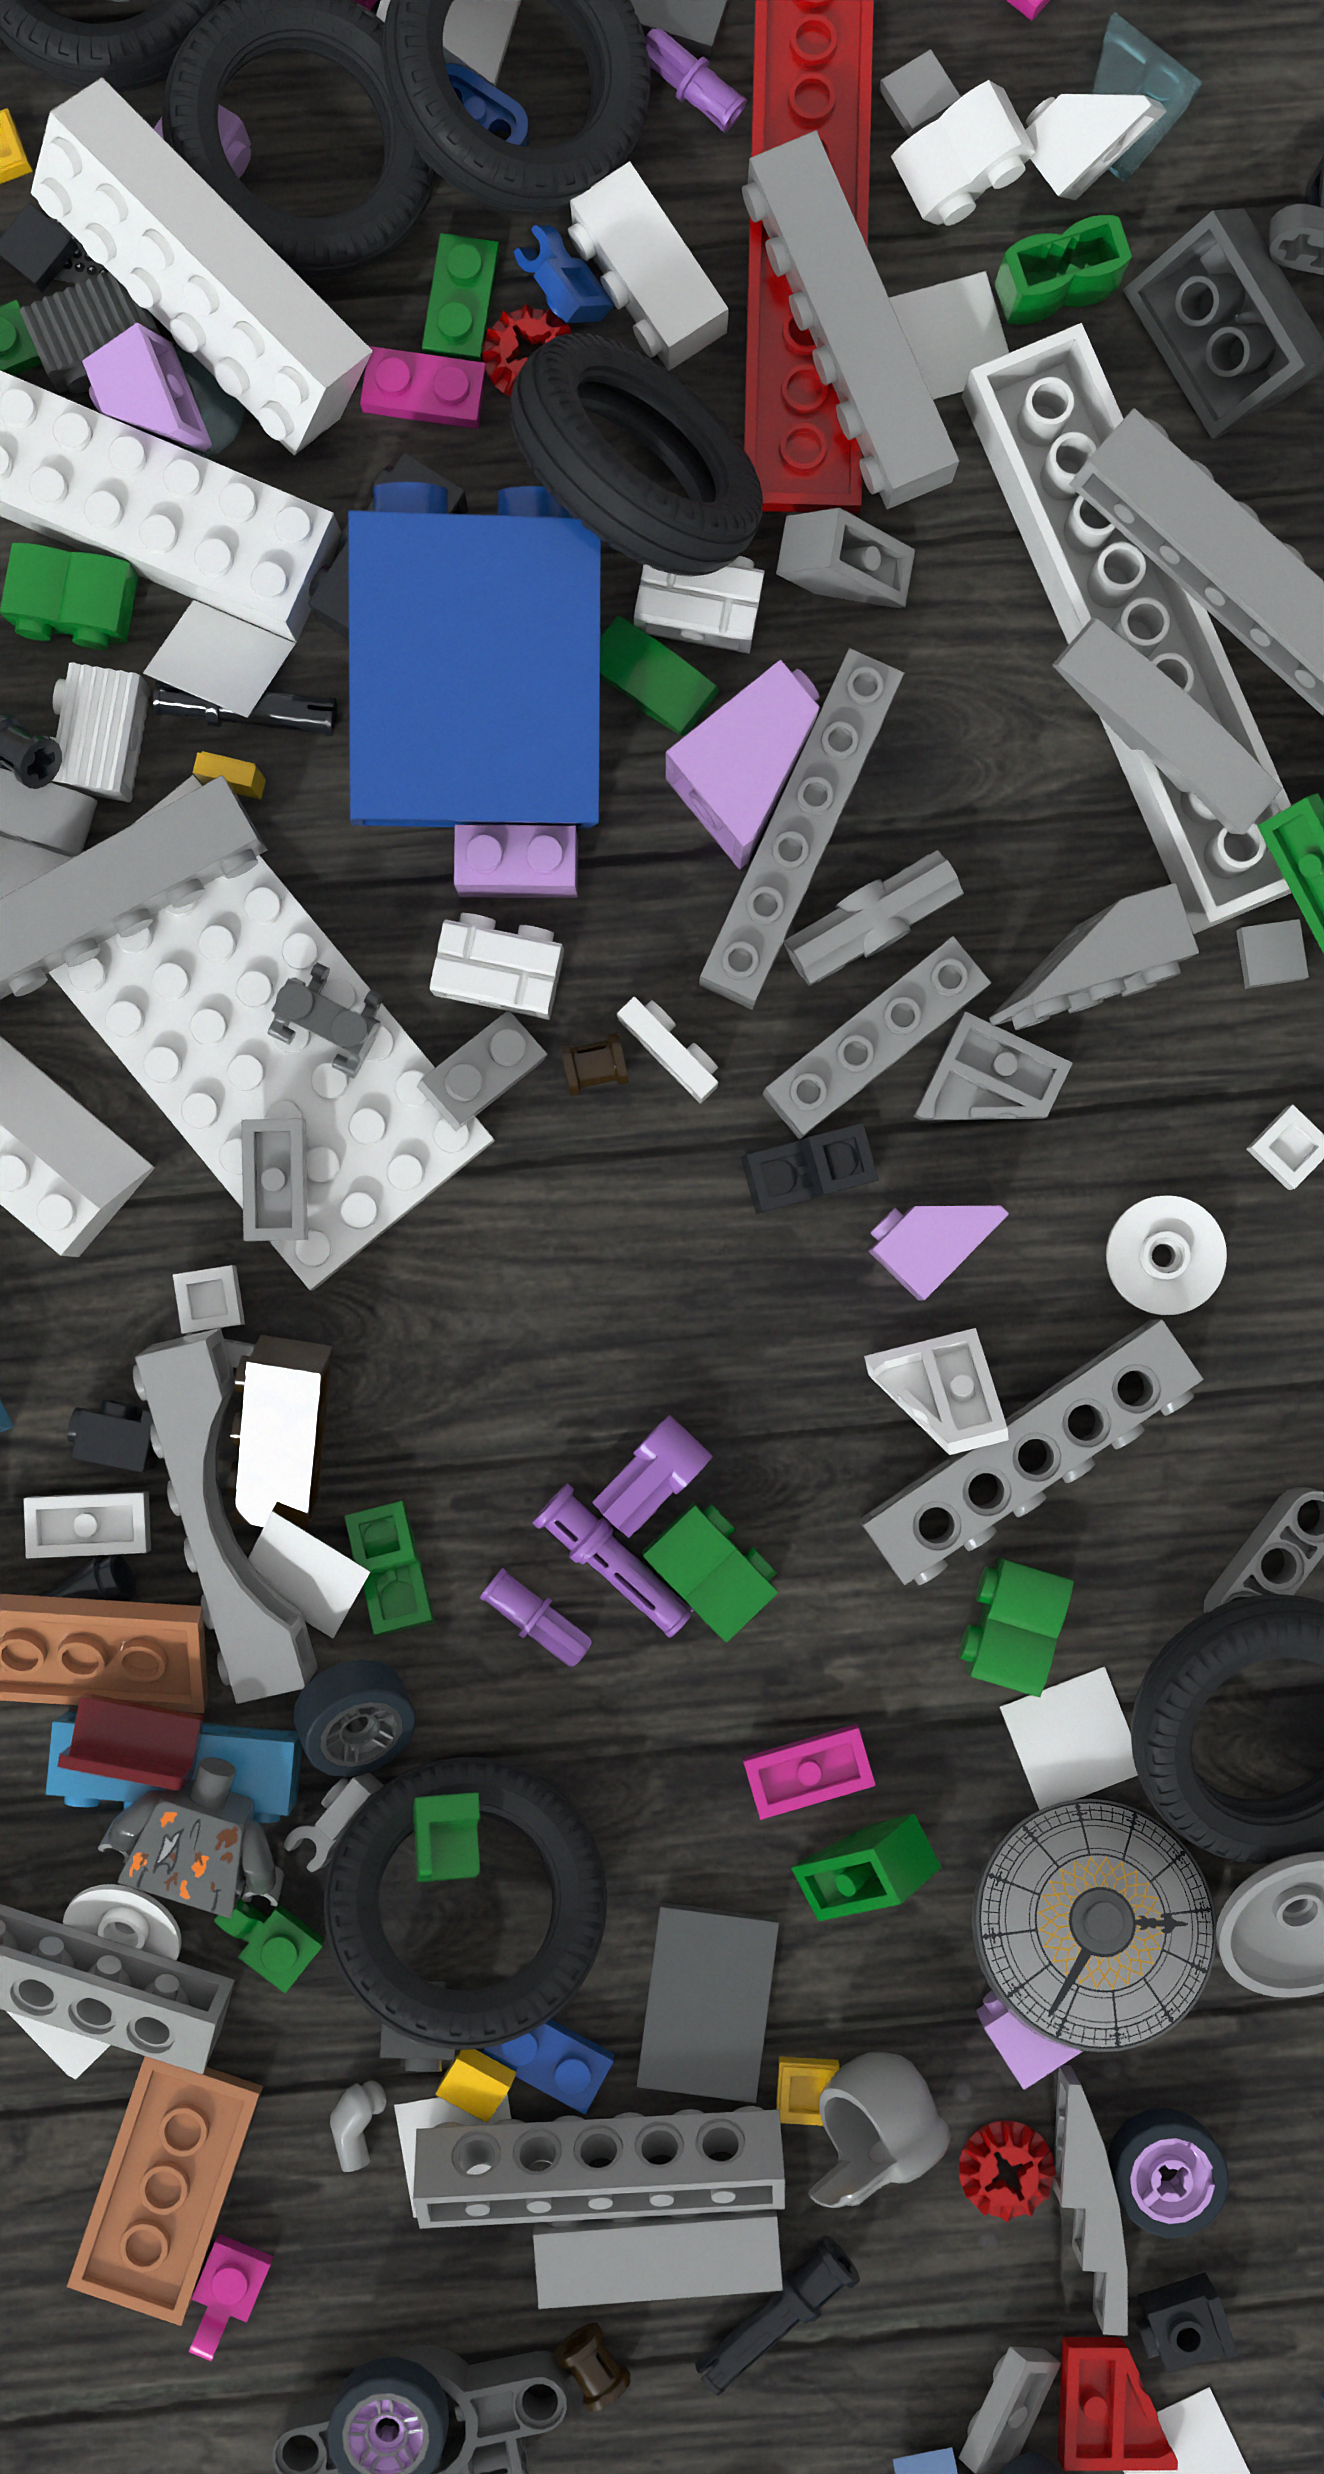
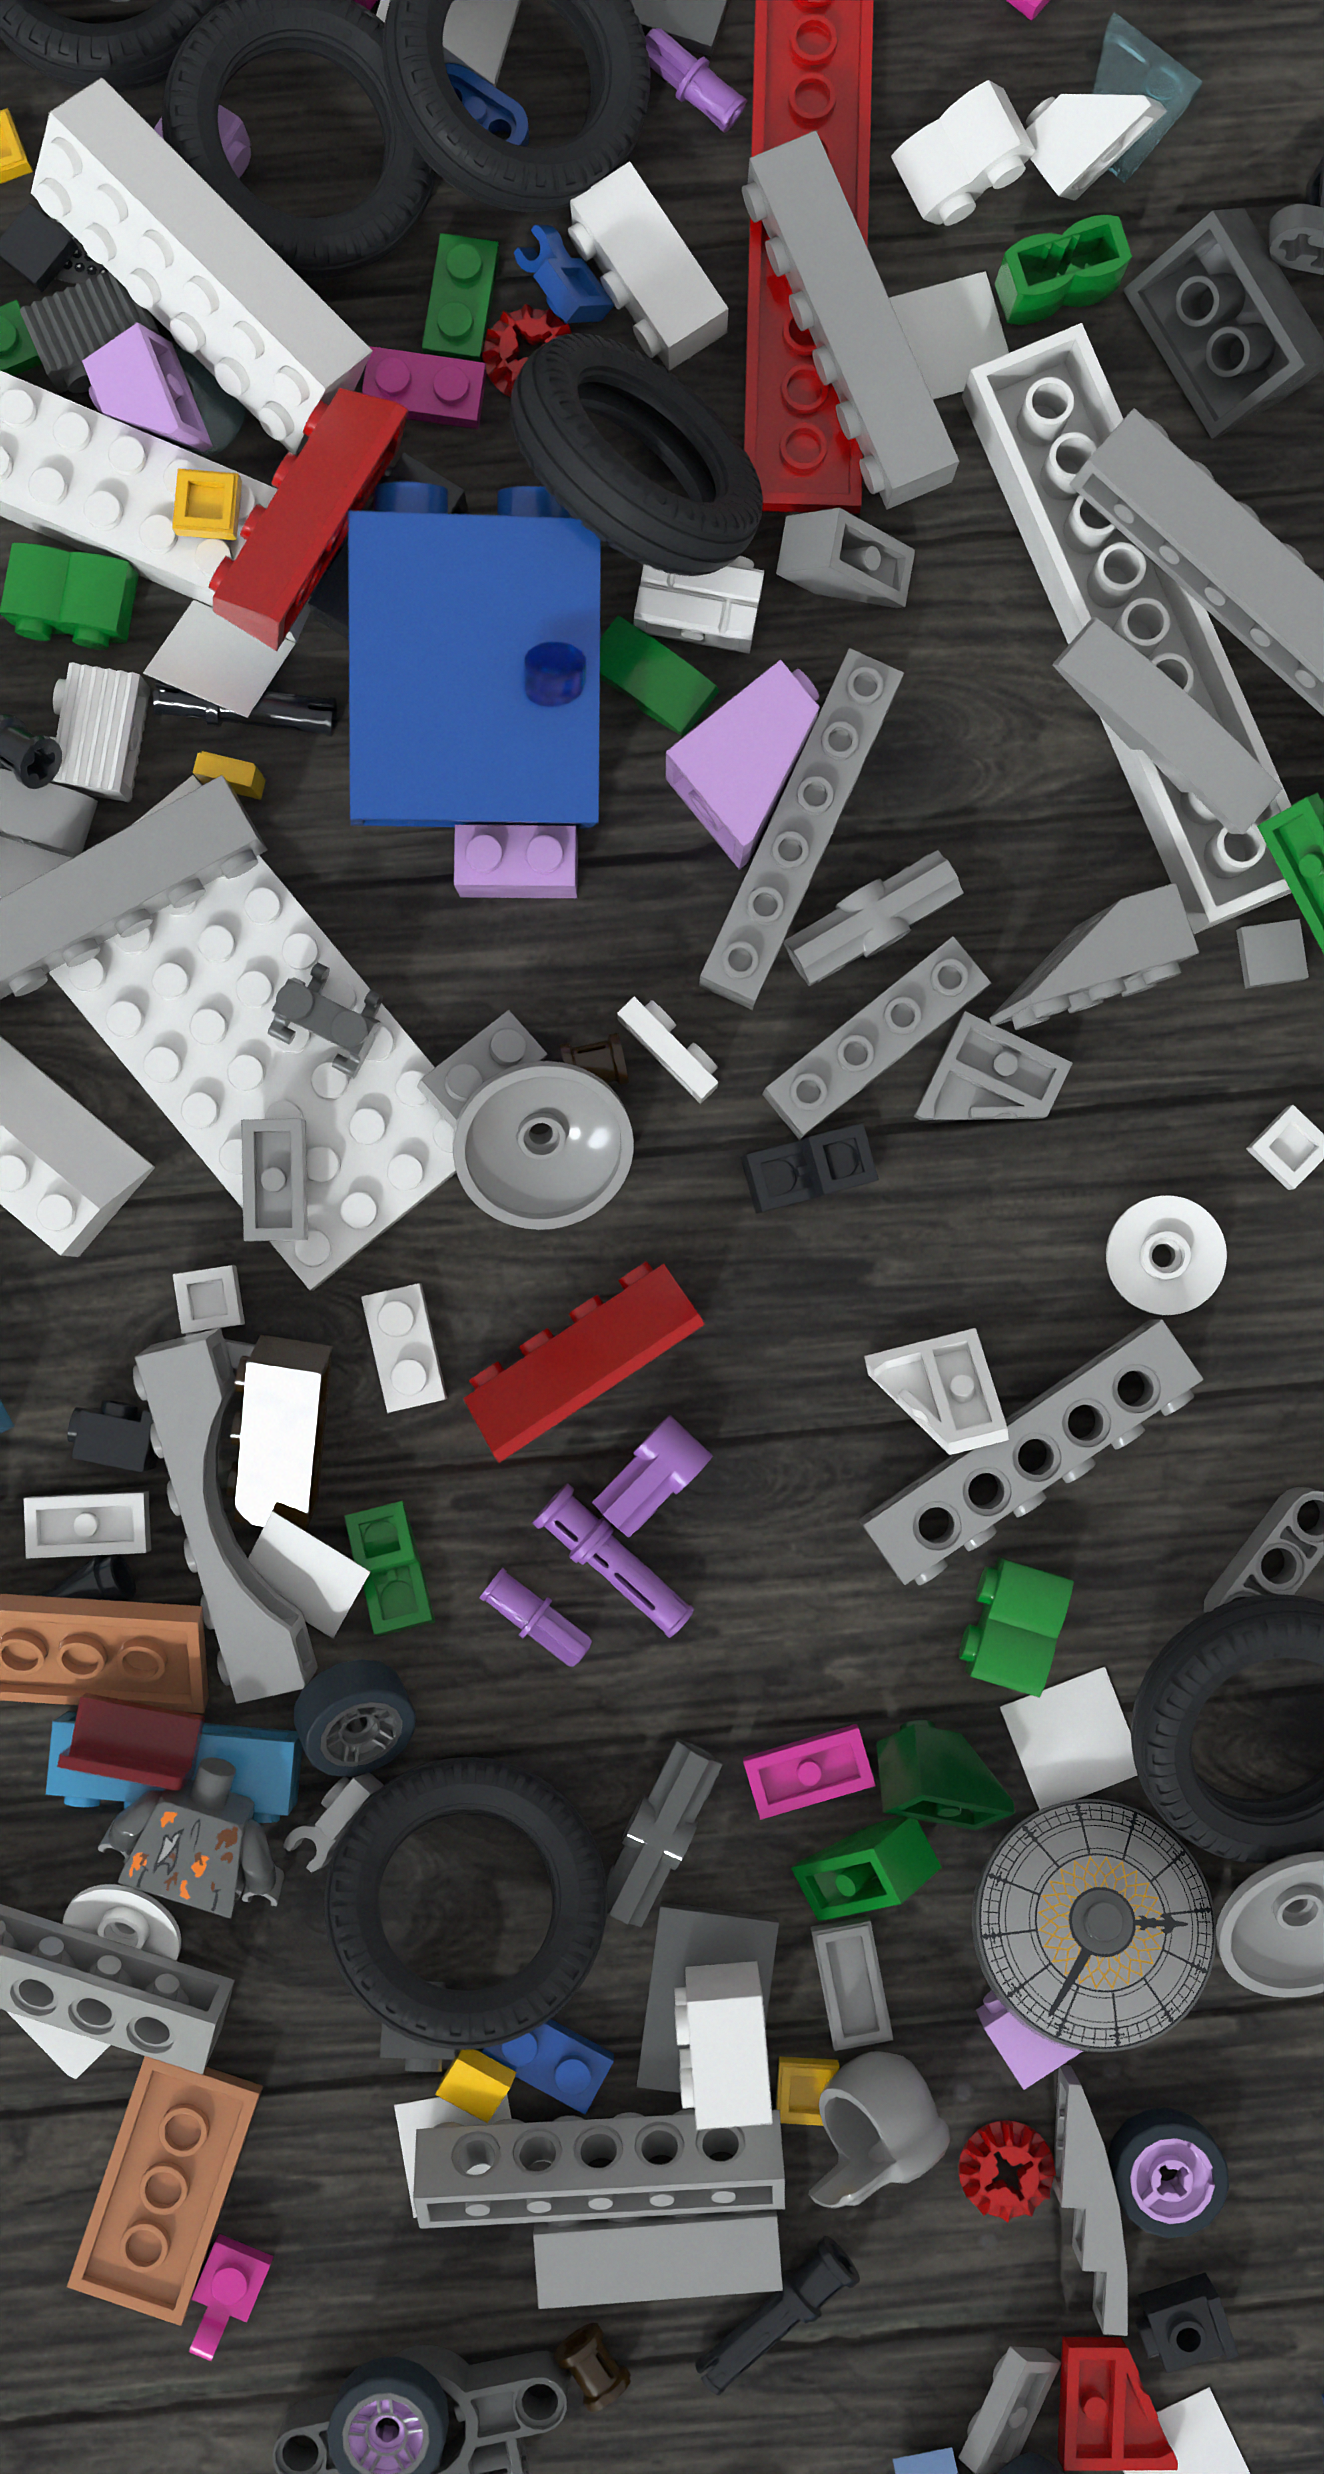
green plate [214,1895,325,1994] -> none
light grey arm [330,2080,387,2172] -> none
green panel [413,1793,480,1882] -> none
white brick [430,913,564,1020] -> none
green brick [642,1501,779,1643] -> none
lavender slope [868,1206,1009,1300] -> none
light grey tile [879,49,961,138] -> none
none -> yellow tile [172,468,242,540]
none -> red slope [208,388,408,651]
none -> white plate [361,1283,448,1413]
none -> light grey dish [452,1061,634,1230]
none -> red slope [463,1261,705,1463]
none -> clear blue tile [524,642,586,707]
none -> dark grey piece [606,1738,723,1927]
none -> white brick [674,1961,772,2129]
none -> light grey tile [811,1916,893,2051]
none -> dark green slope [876,1720,1015,1830]

